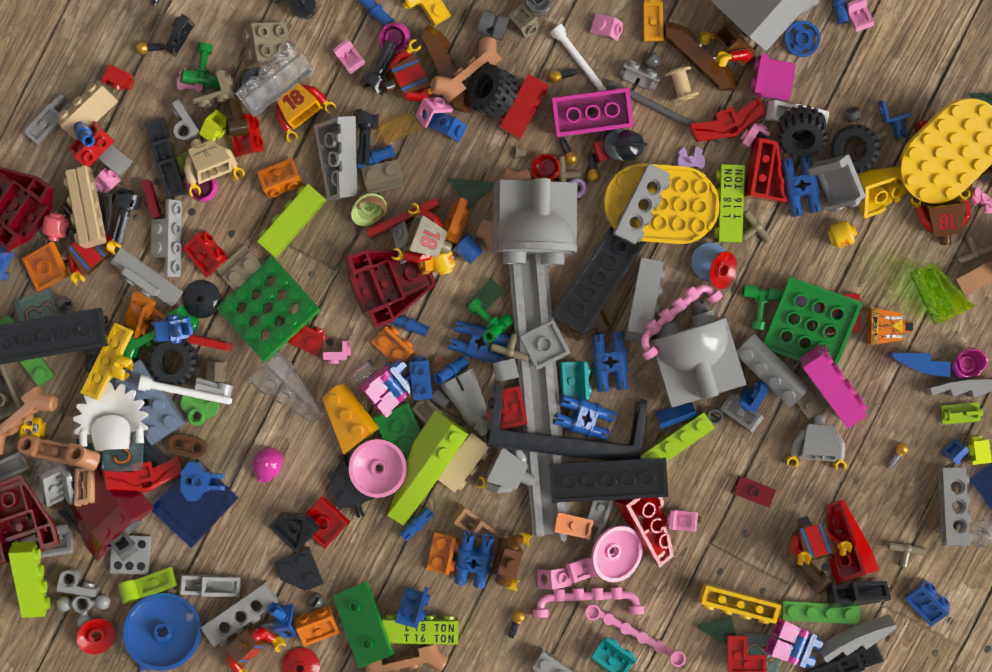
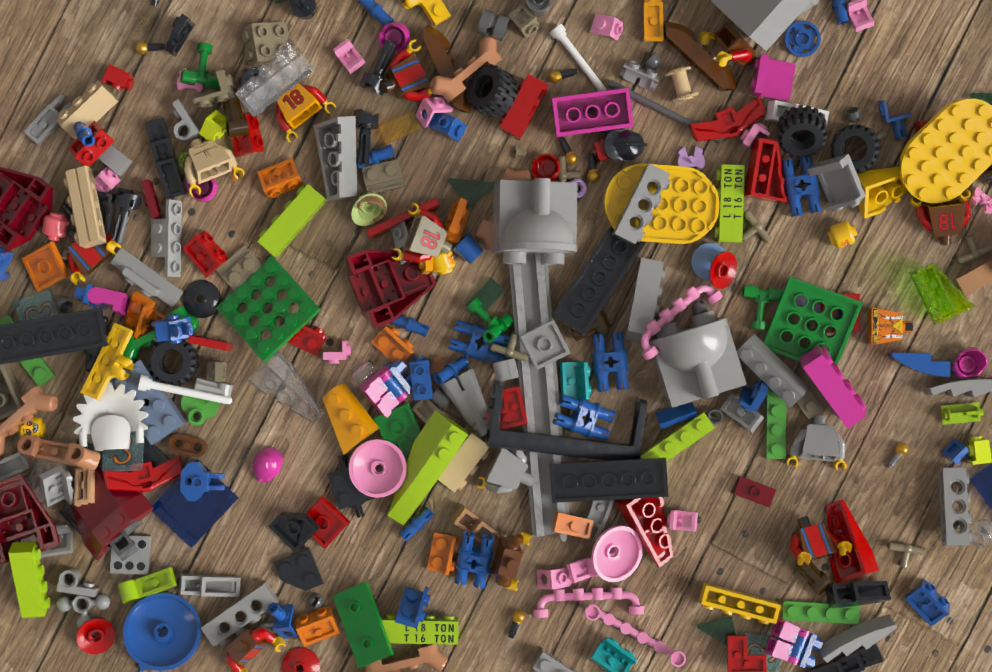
none -> dark pink hips [74,284,131,317]
none -> bright green plate [765,387,786,459]

